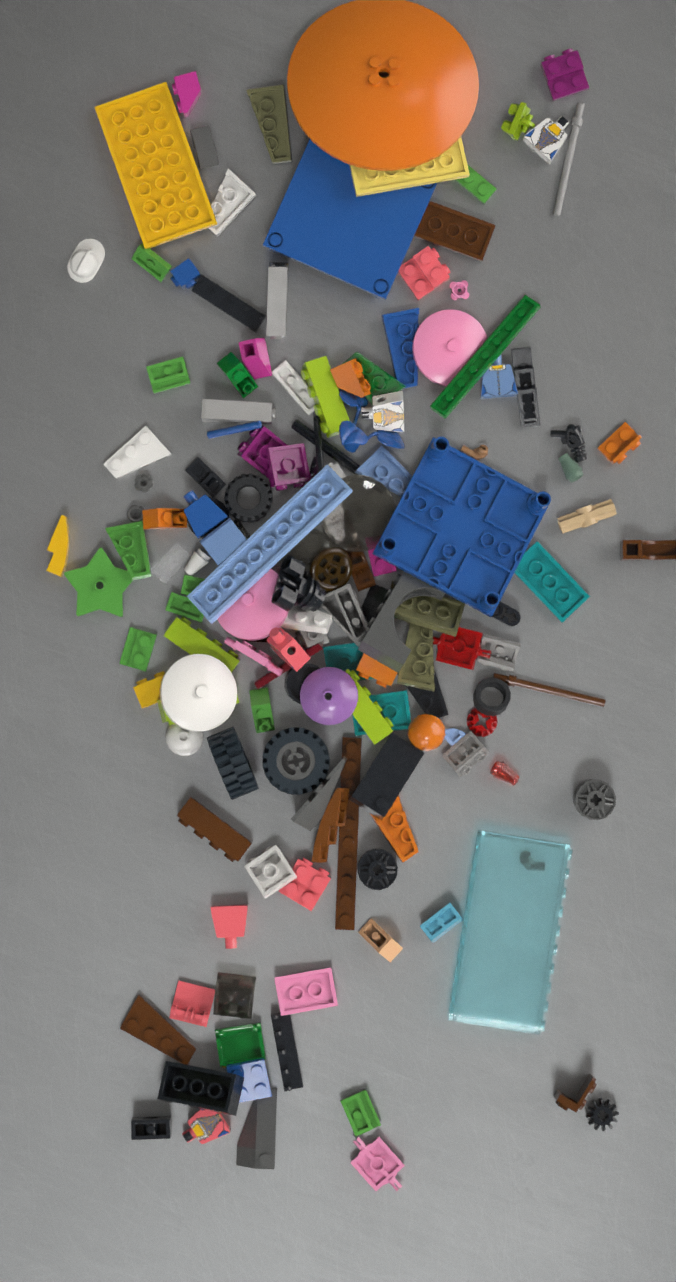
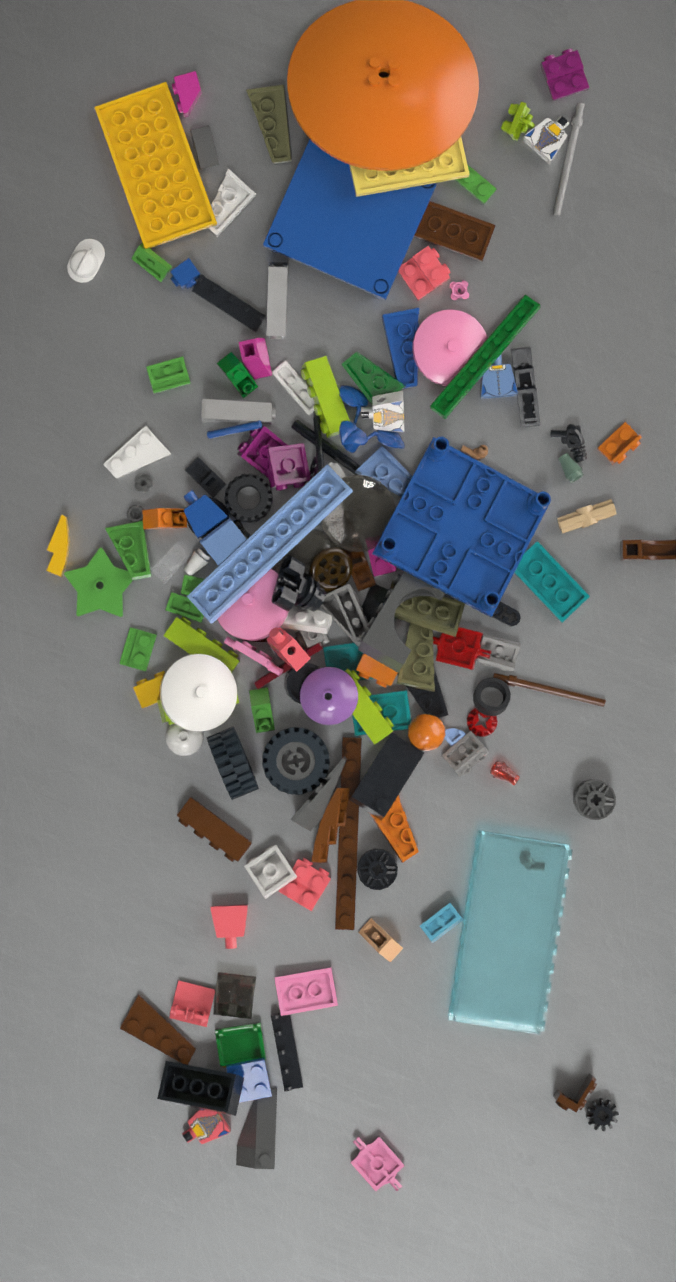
black brick [131,1116,172,1140] -> none
orange slope [330,359,371,398] -> none
bright green plate [340,1089,381,1136] -> none

